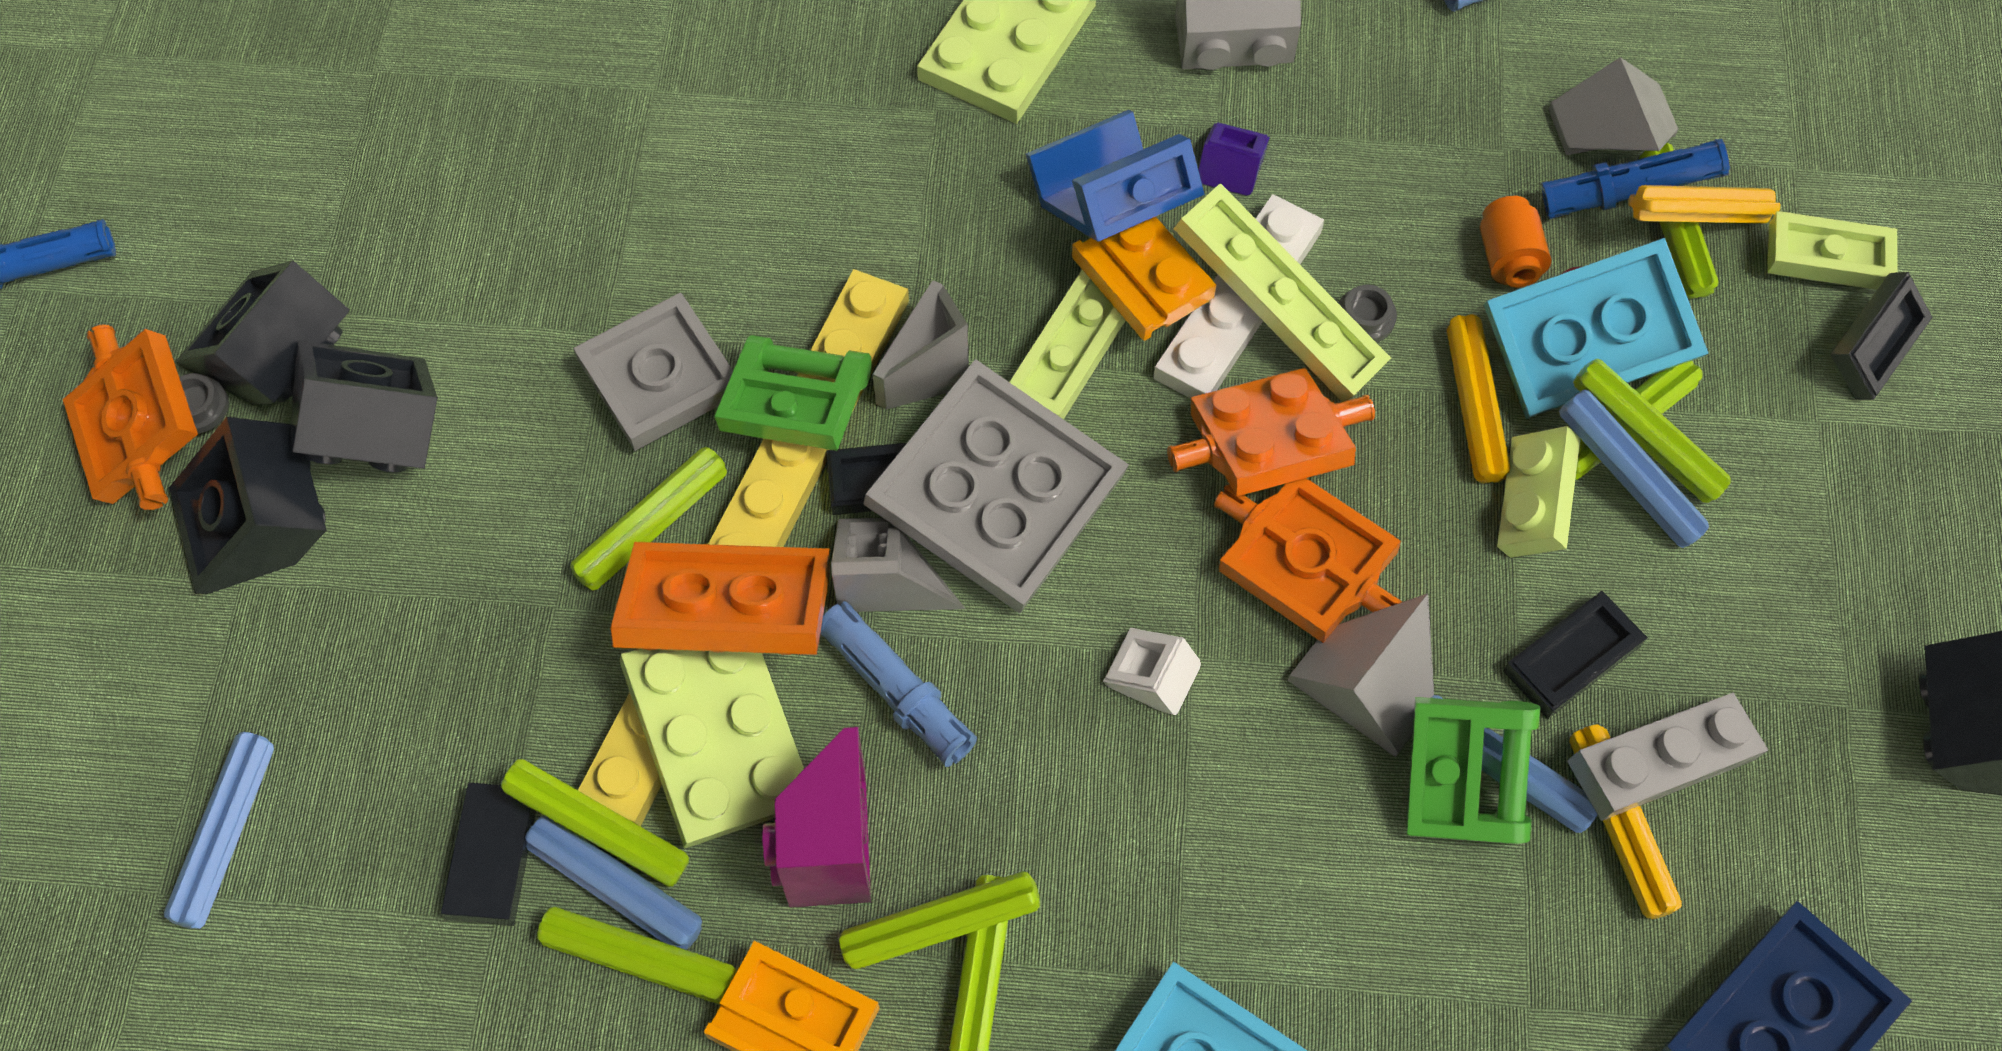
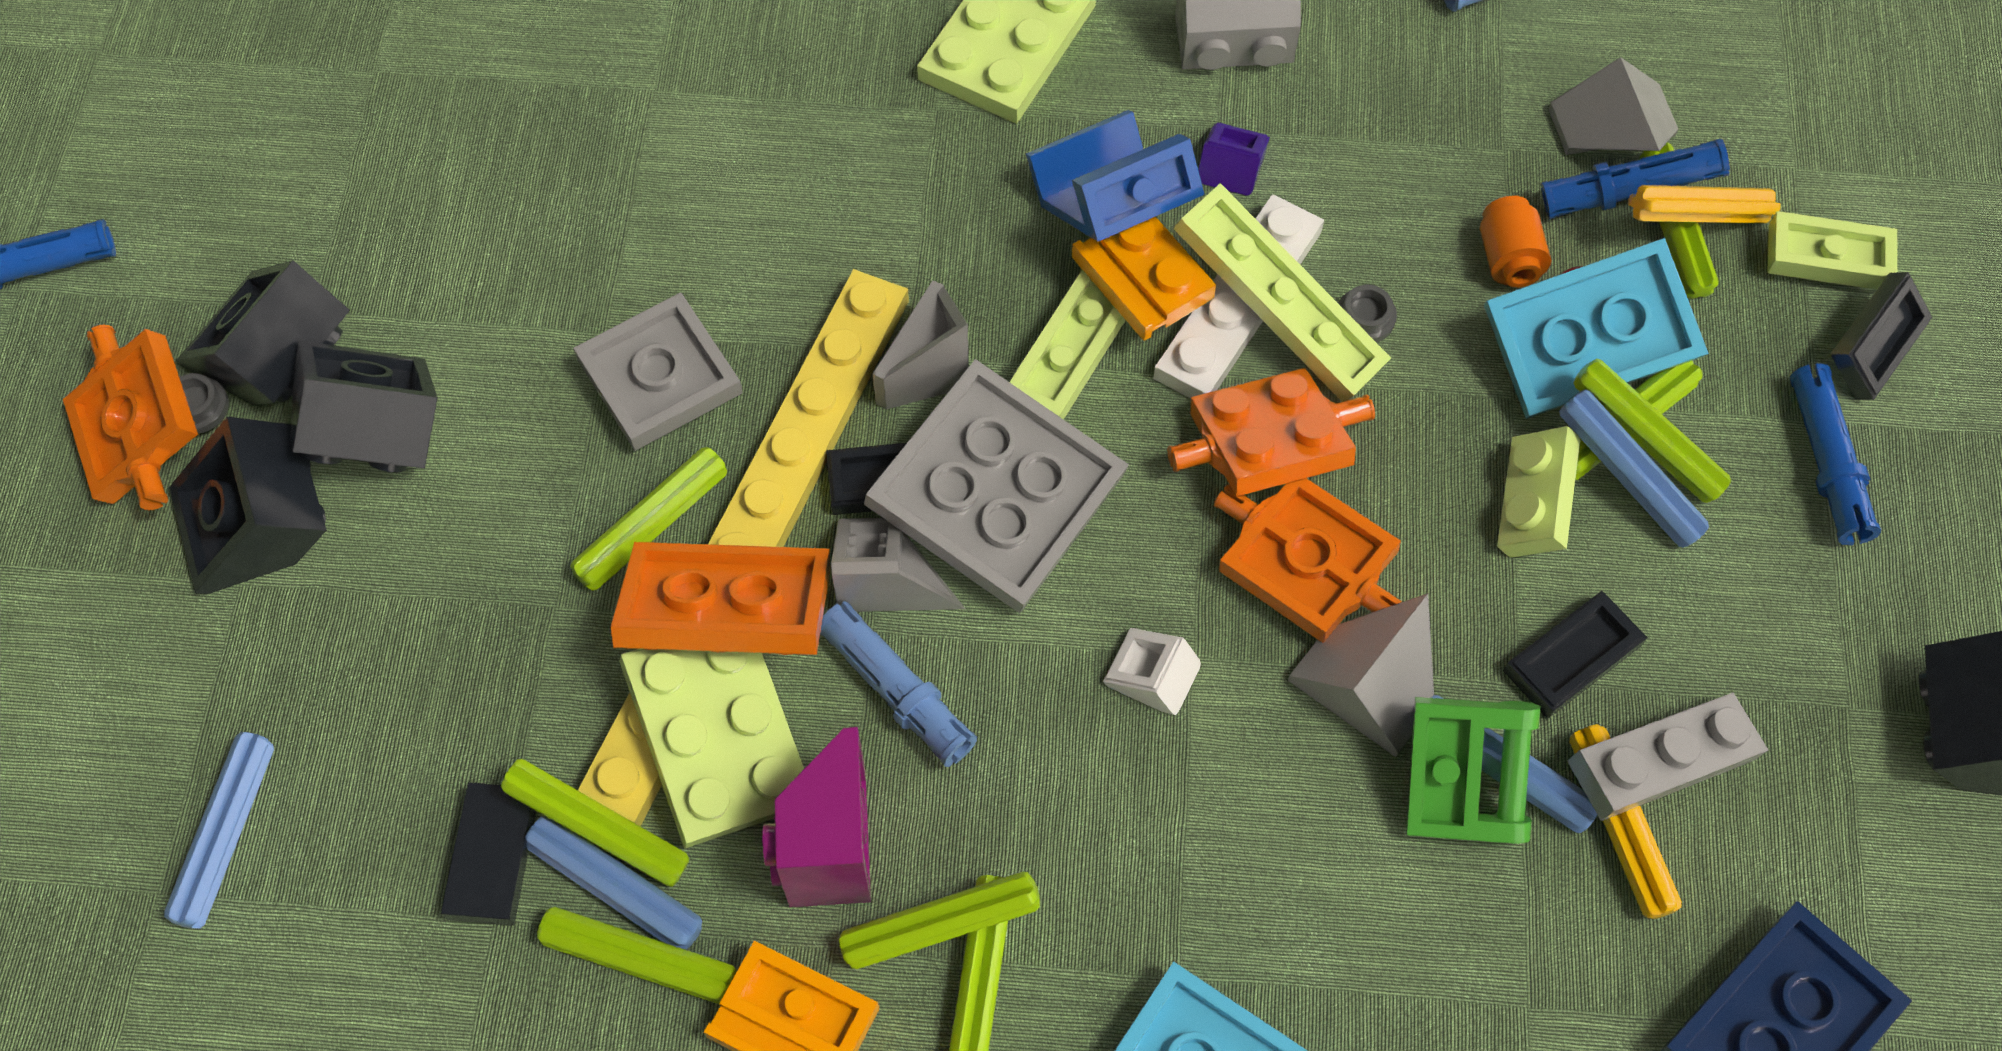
bright green plate [714,335,872,451] -> none
yellow axle [1446,314,1511,483] -> none
none -> blue pin [1789,363,1881,545]

